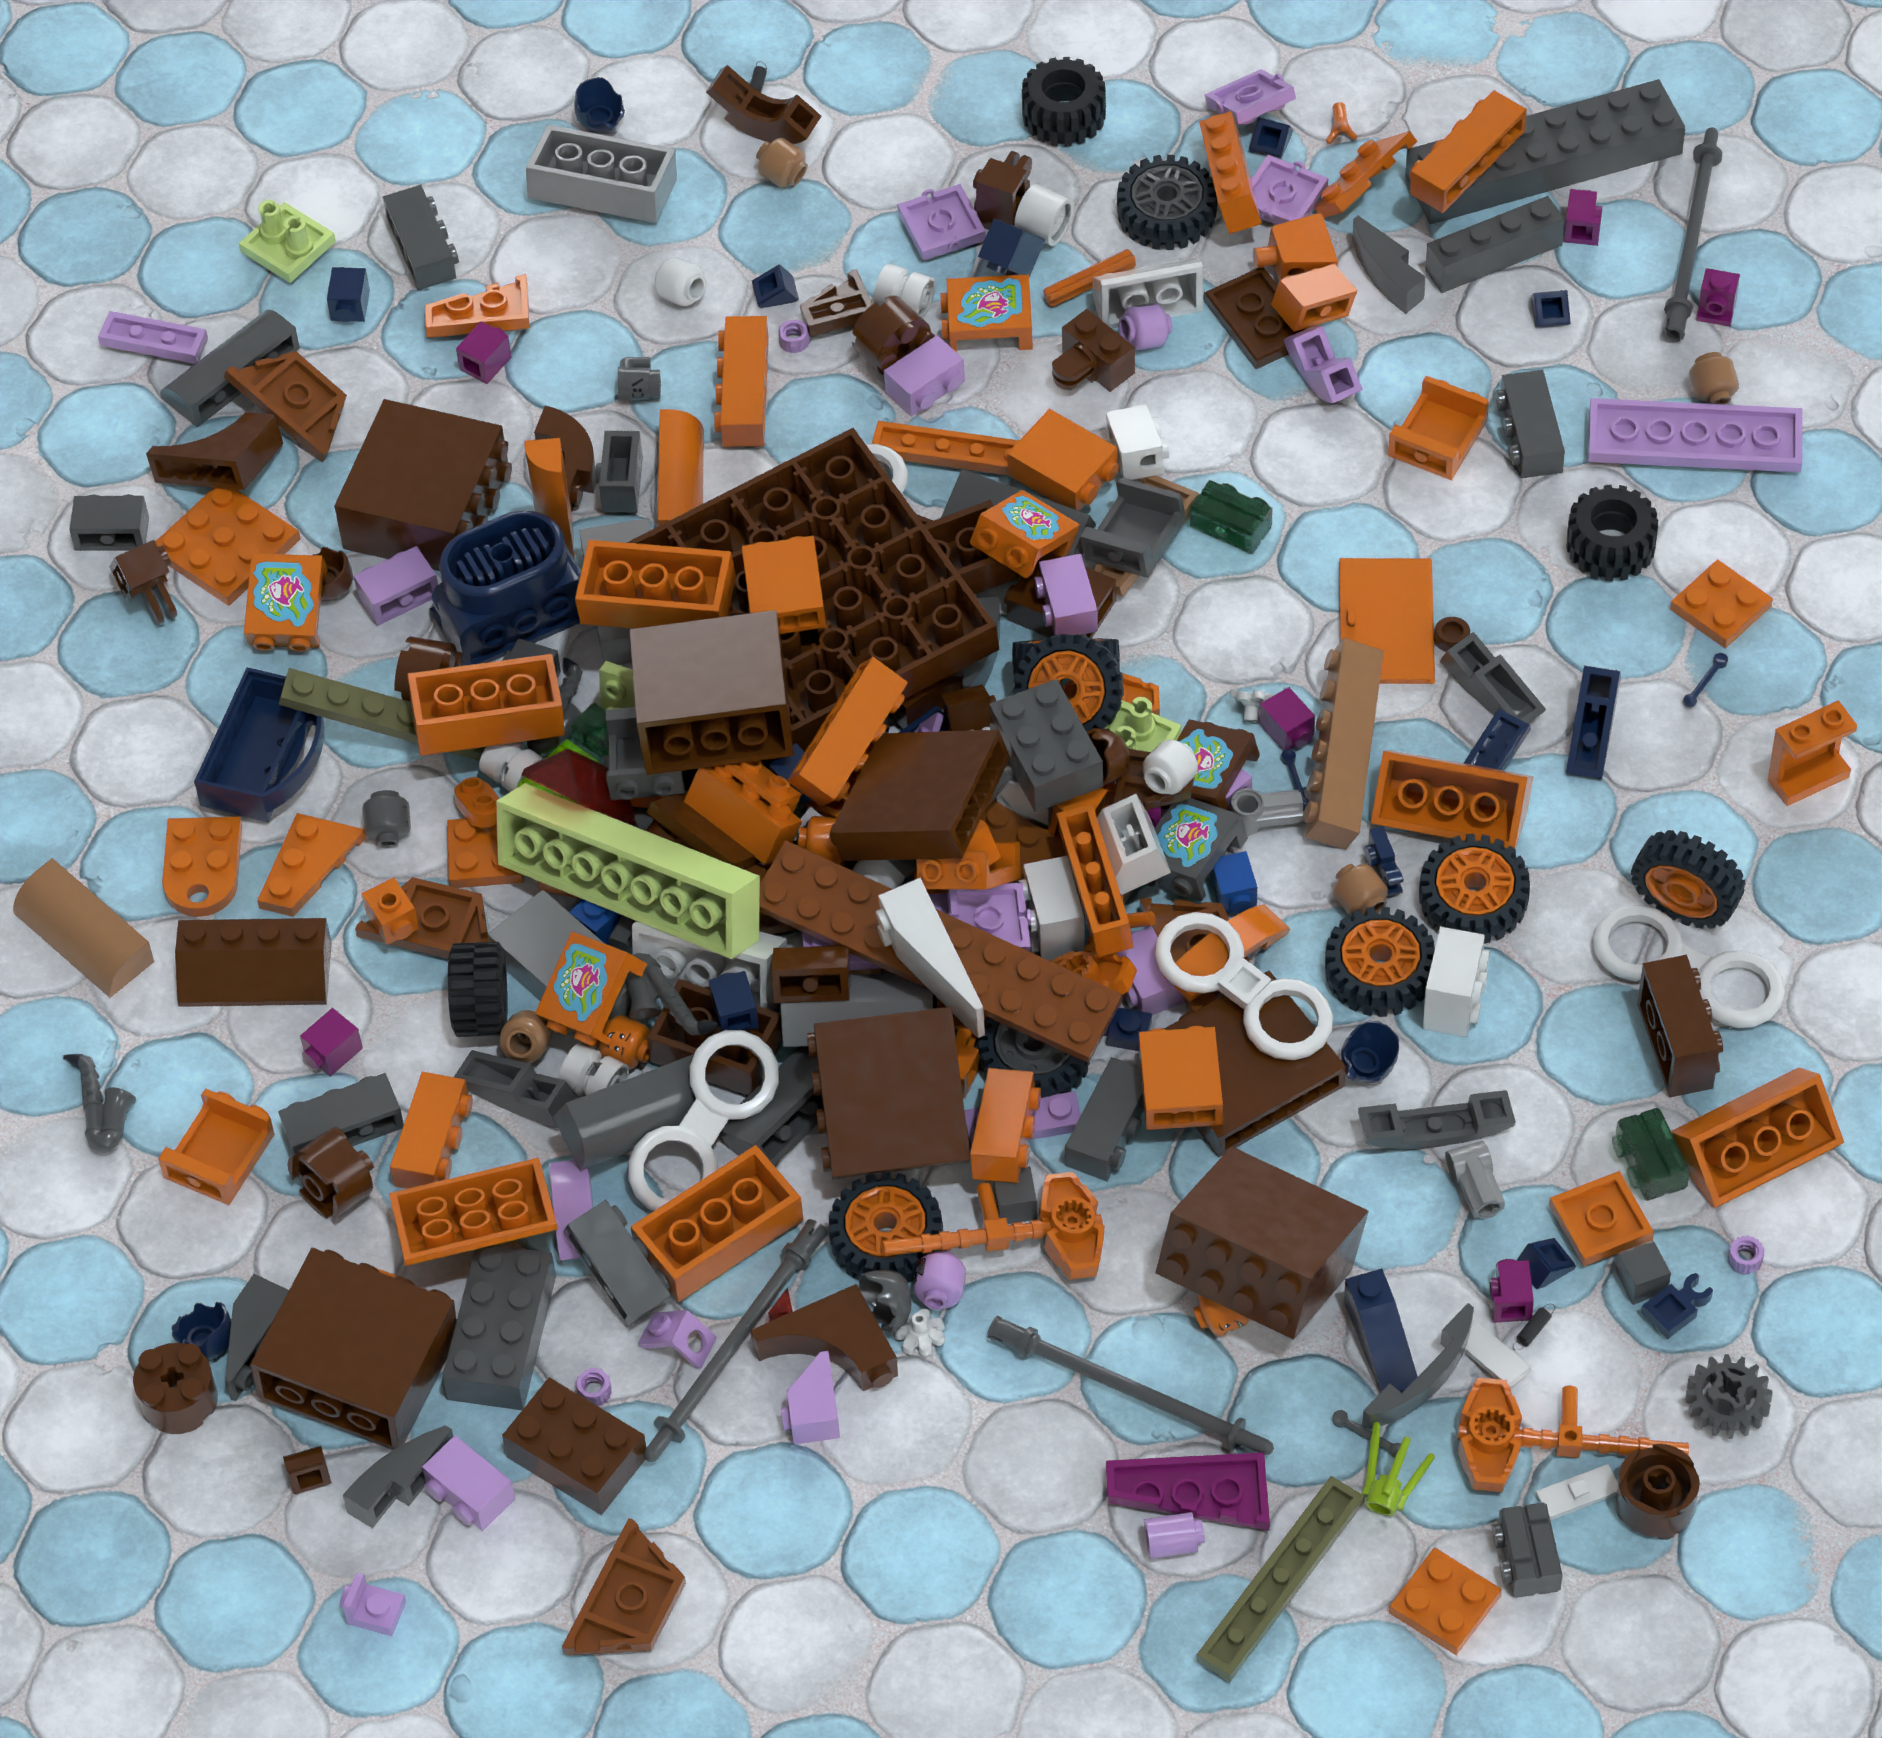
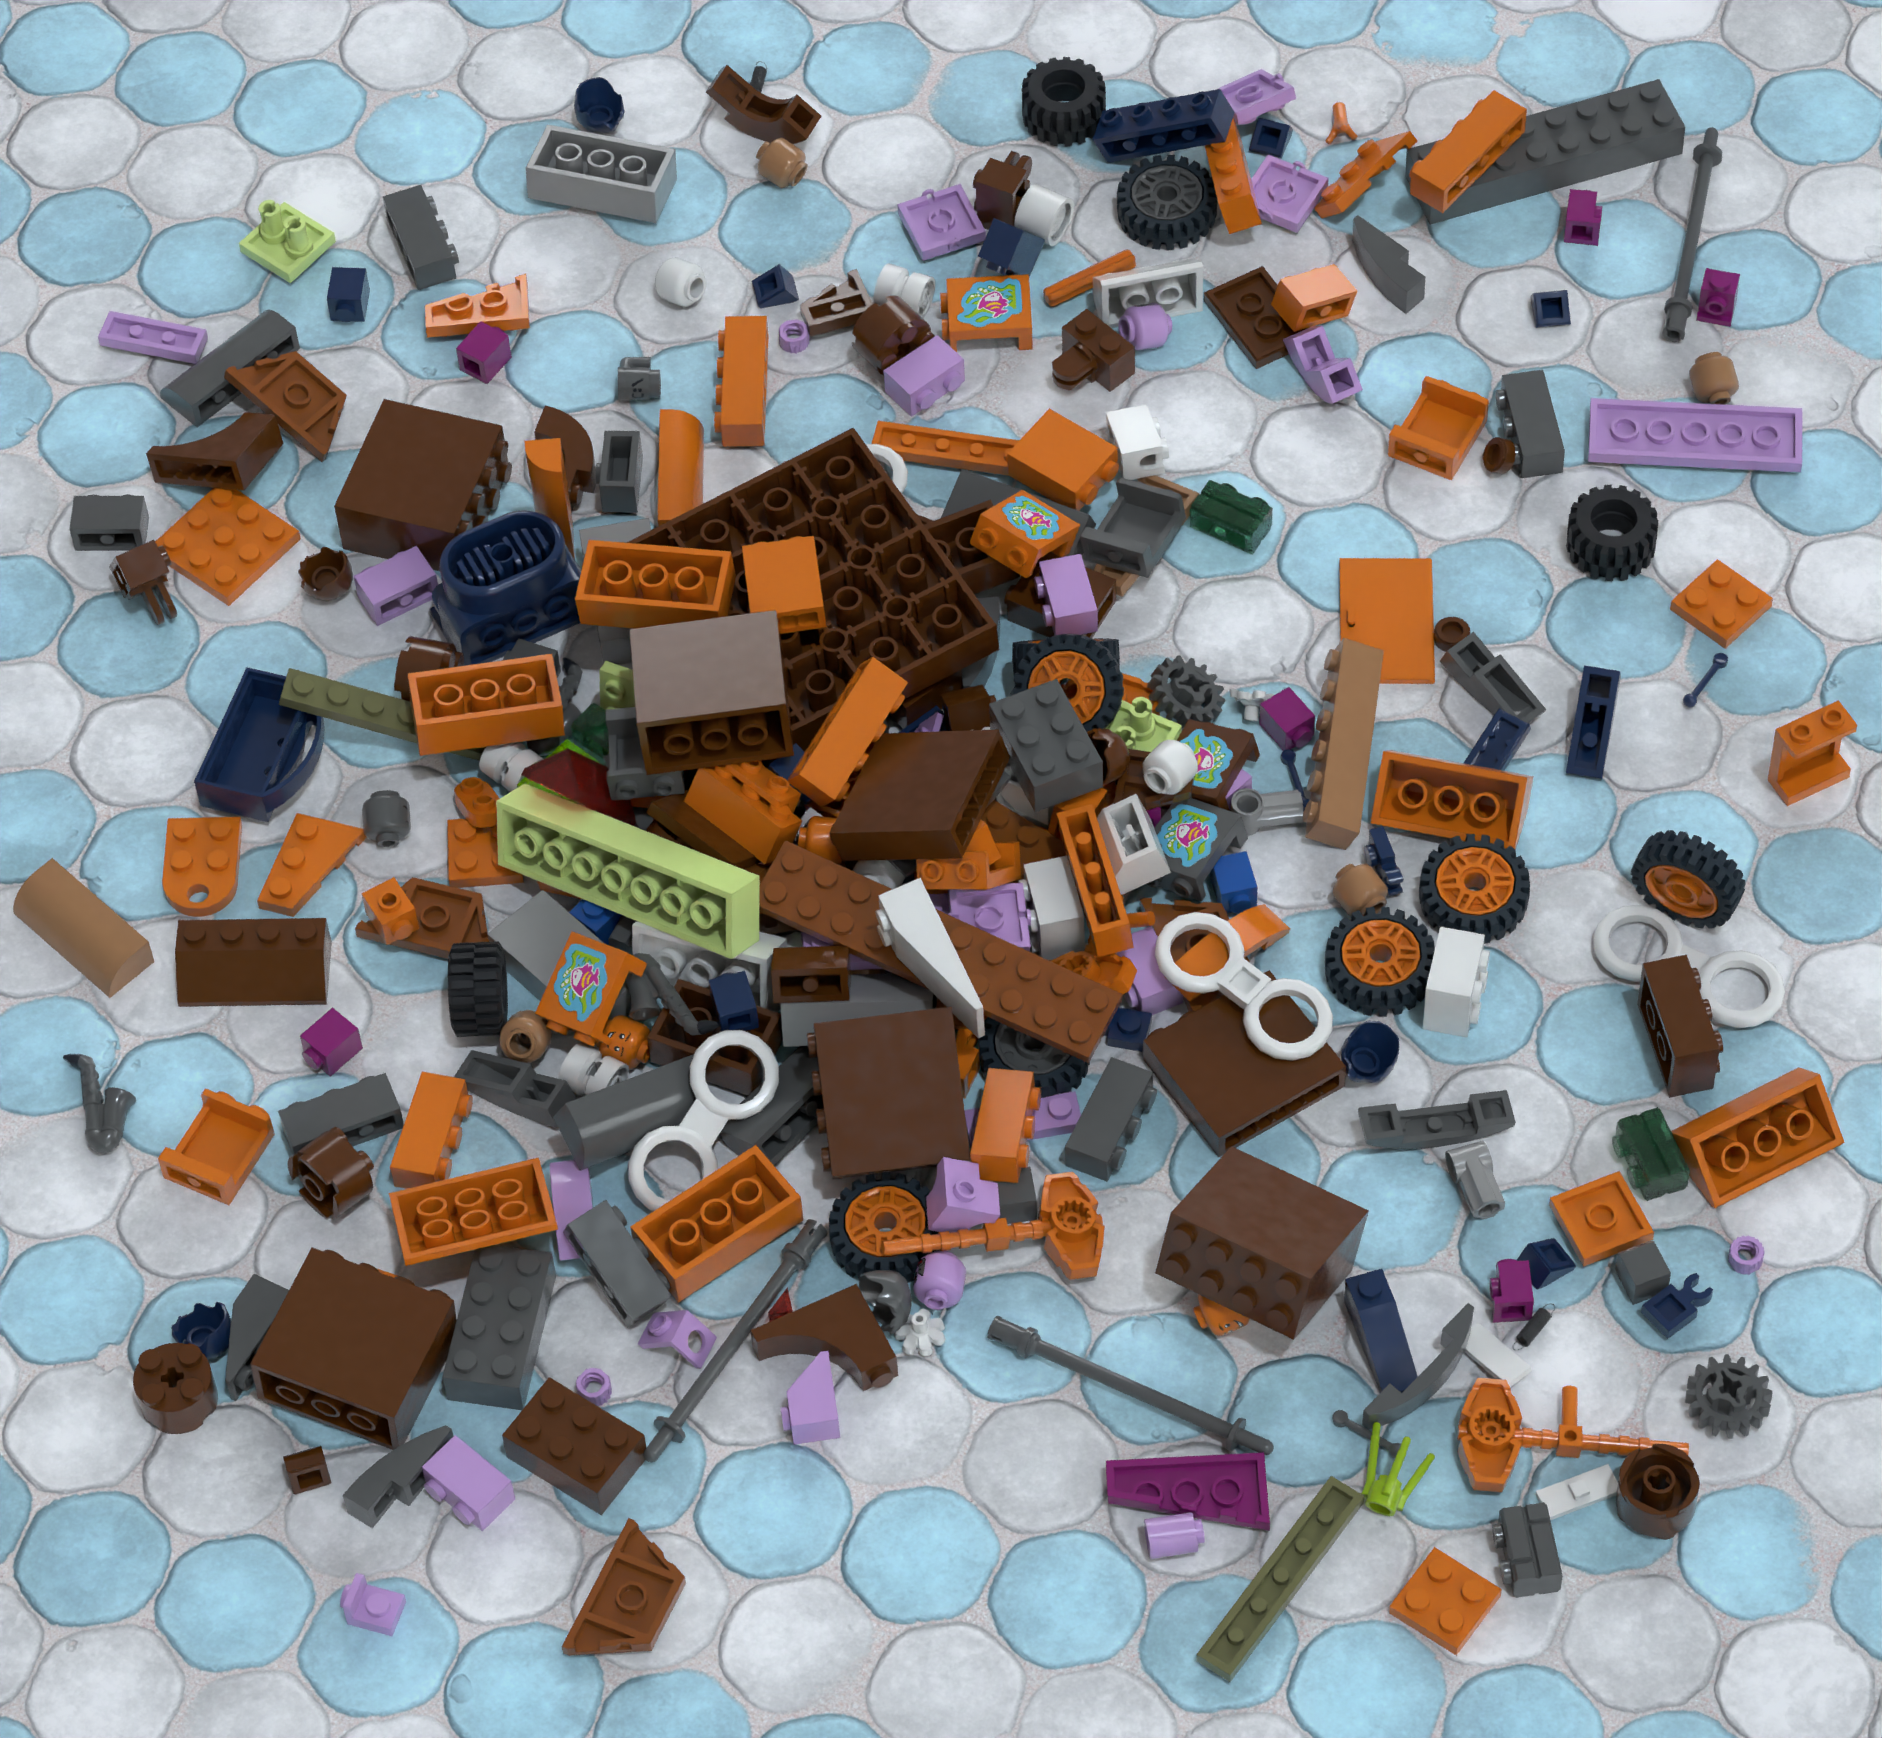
panel [244,553,328,652] -> none
orange brick [1139,1026,1223,1130] -> none
orange torso [1253,213,1338,282] -> none
dark grey brick [1425,196,1565,293] -> none
none -> lavender brick [926,1157,1000,1233]
none -> dark blue brick [1093,89,1235,163]
none -> dark grey gear [1147,655,1225,729]
none -> reddish brown tile [1483,437,1516,474]

